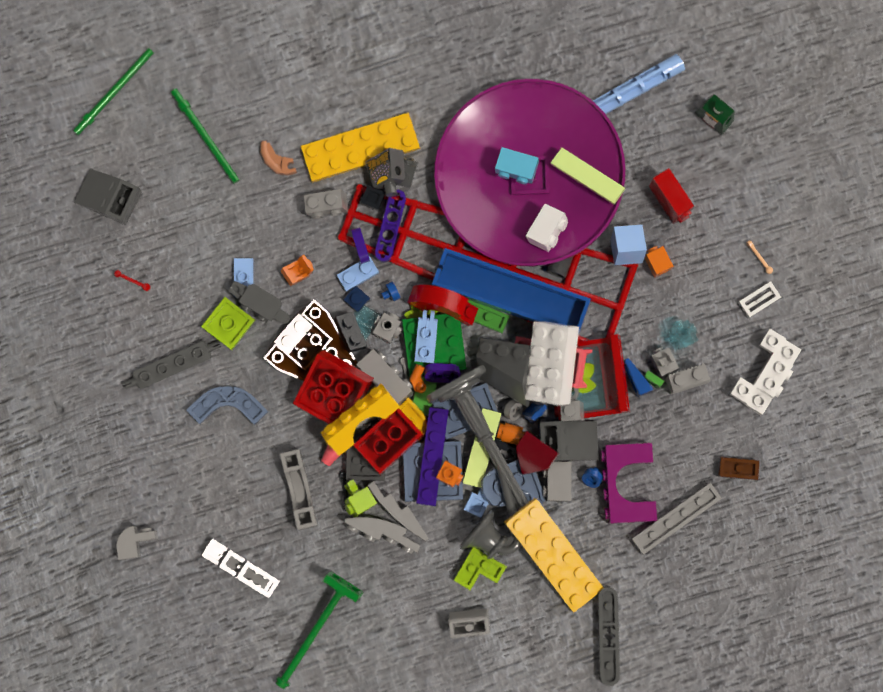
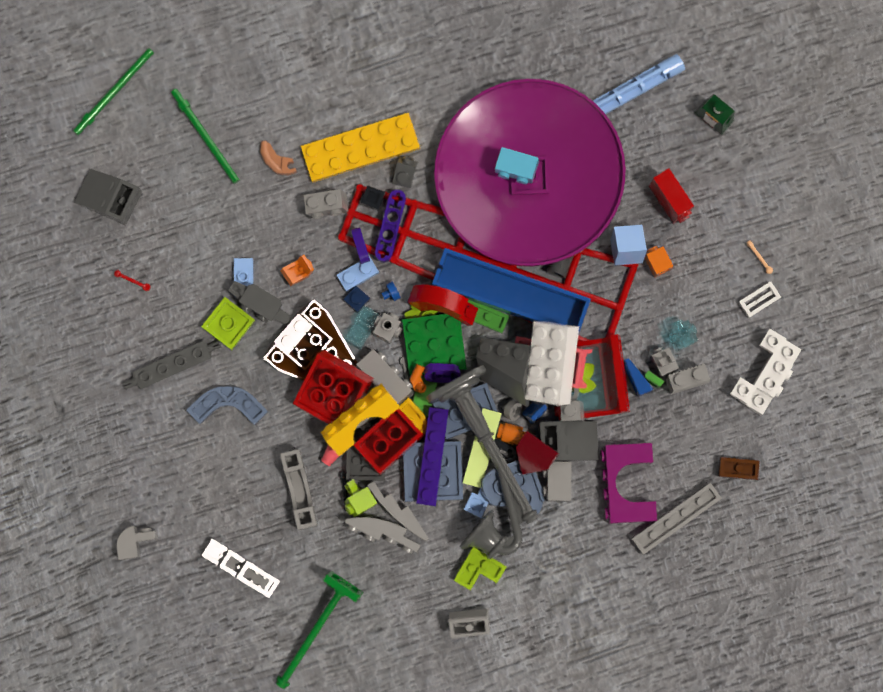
black plate [334,312,367,353] -> none
dark grey torso [365,148,405,197] -> none
light blue hinge [415,310,438,363] -> none
orange bracket [437,461,464,488] -> none
yellow plate [504,498,603,613] -> none
white brick [526,204,568,252] -> none
yellowish green tile [551,148,625,205] -> none
blue tile [582,467,603,488] -> none
dark grey piece [598,587,620,686] -> none

